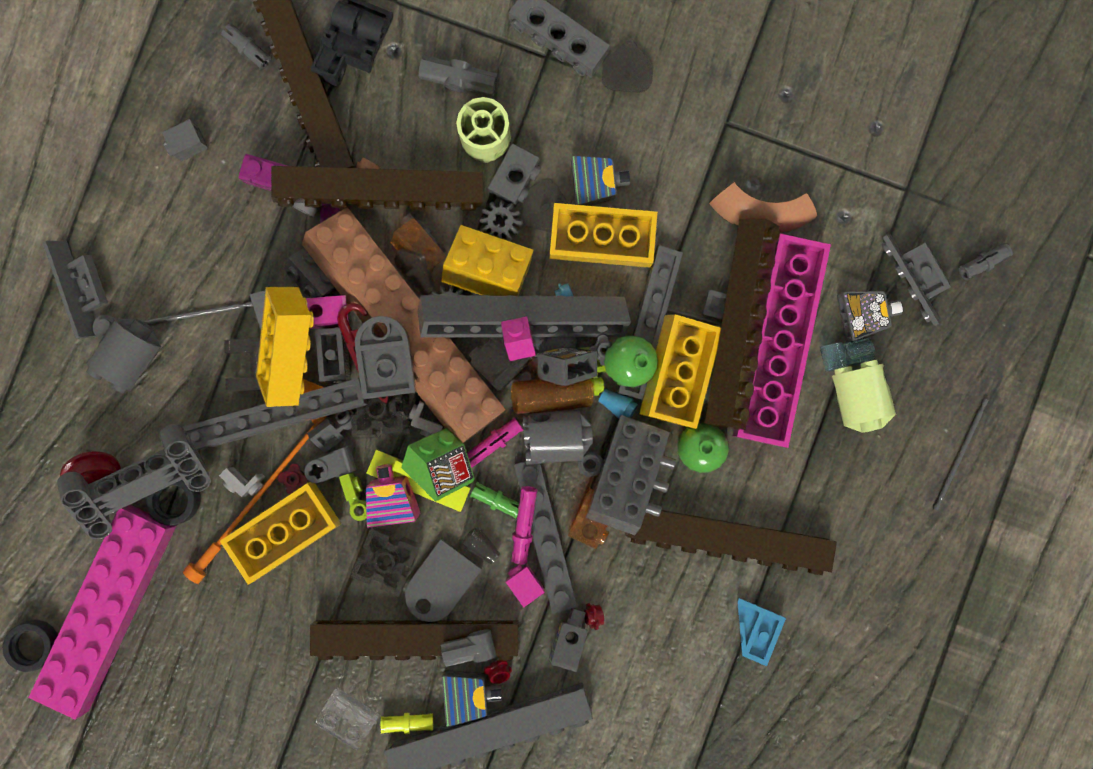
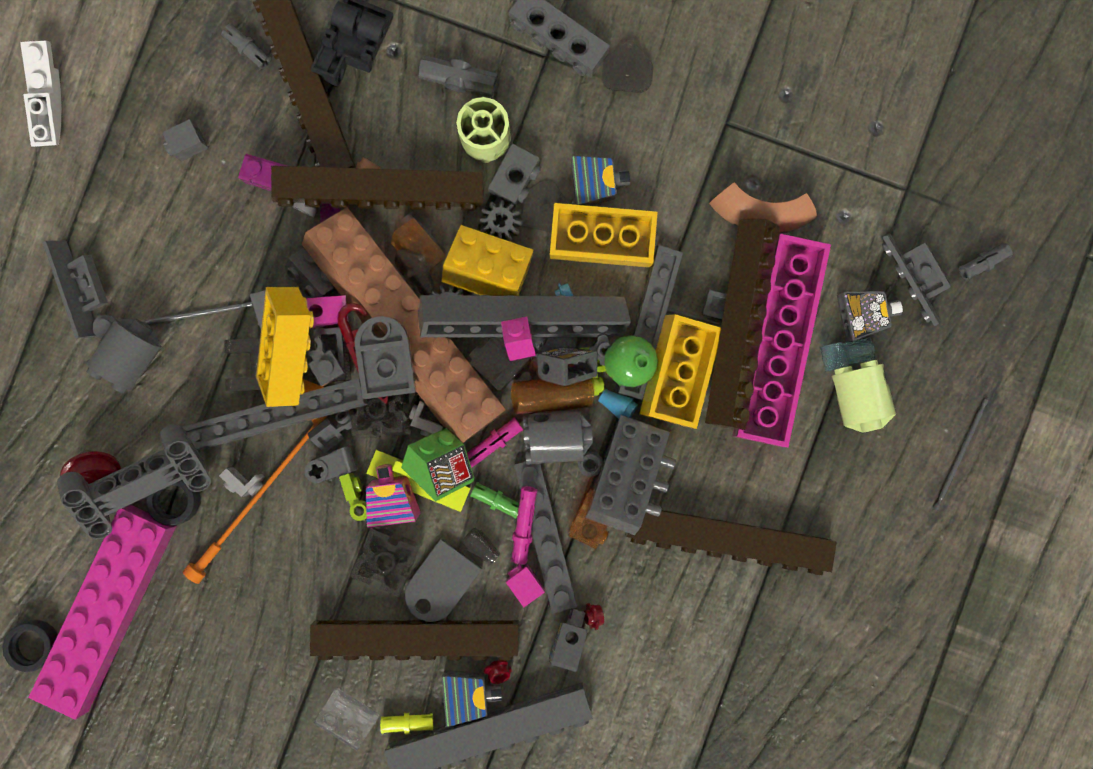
yellow brick [220,482,342,585] -> none
dark red plate [278,464,309,494] -> none
dark grey piece [441,629,497,667] -> none
bright green cylinder [677,422,729,473] -> none
dark azure wing [738,598,786,666] -> none
none -> white slope [20,41,62,147]
none -> dark grey plate [306,336,346,387]

